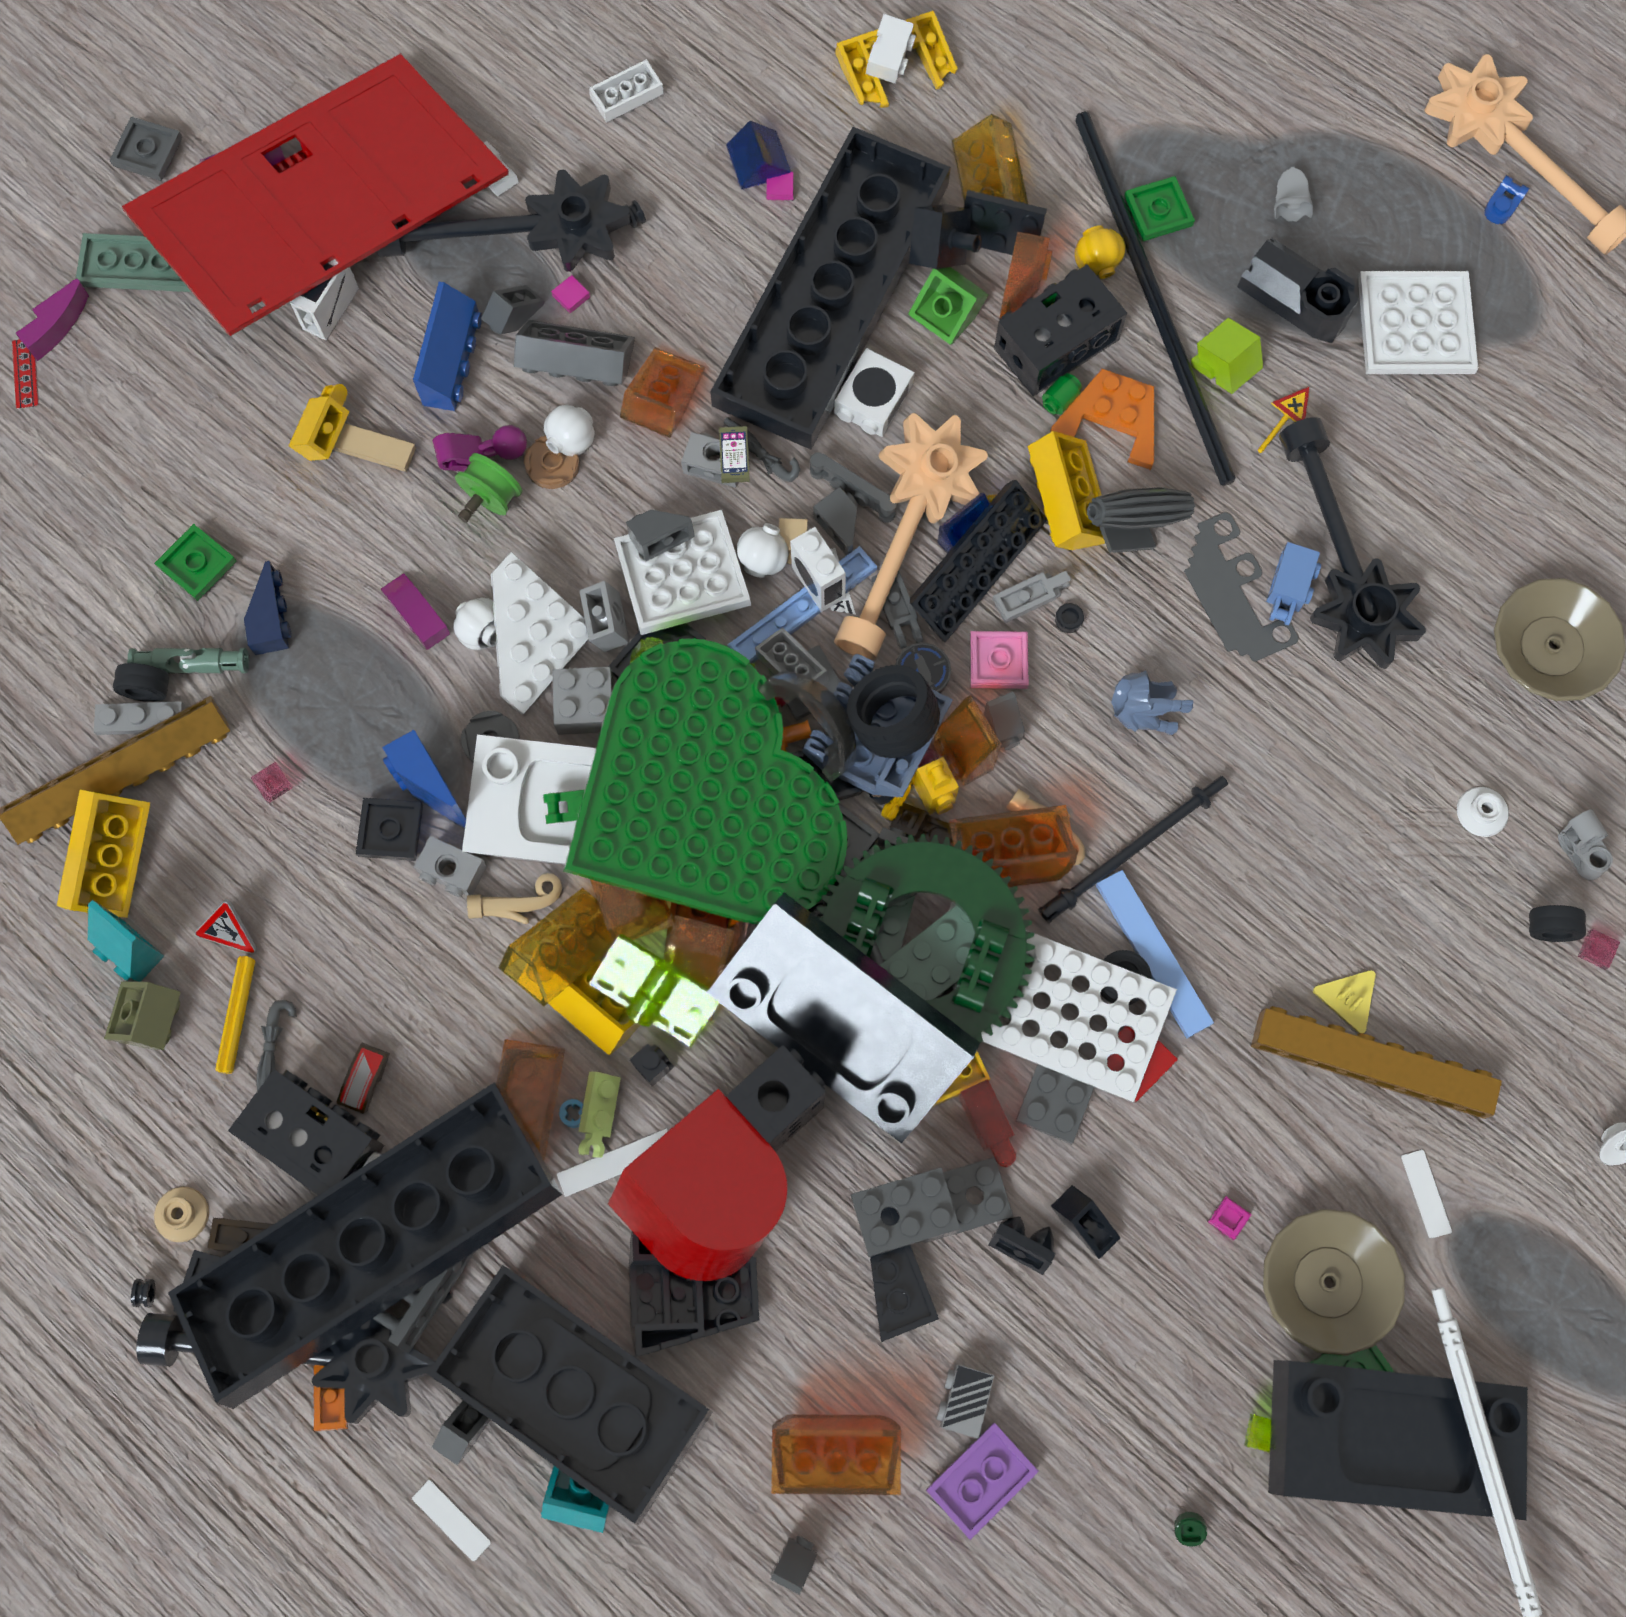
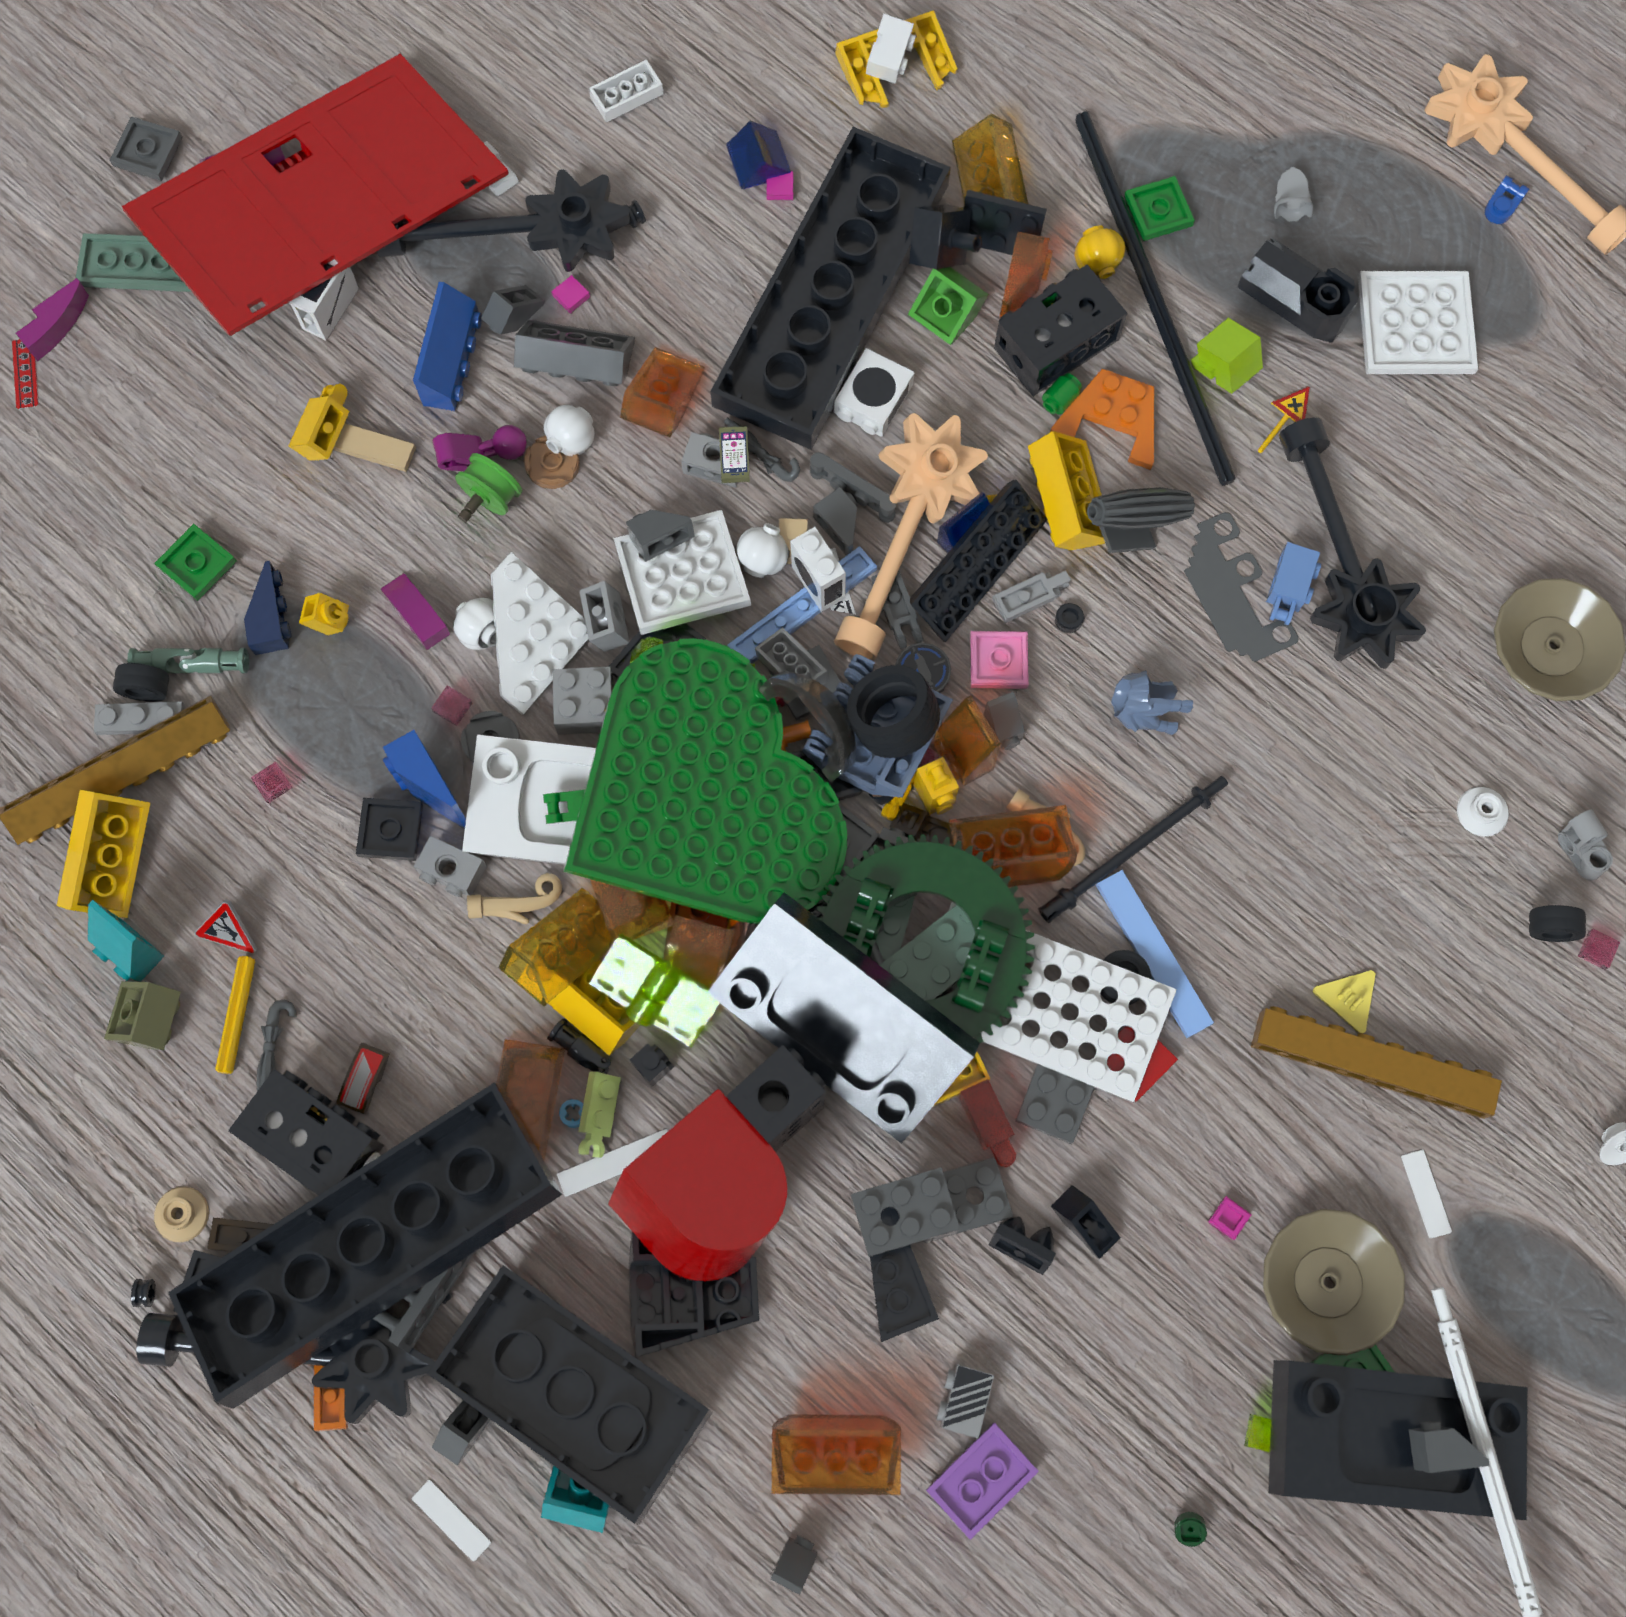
none -> yellow brick [299,593,349,635]
none -> clear pink plate [431,685,473,726]
none -> black piece [547,1018,611,1074]
none -> dark grey slope [1409,1421,1490,1473]

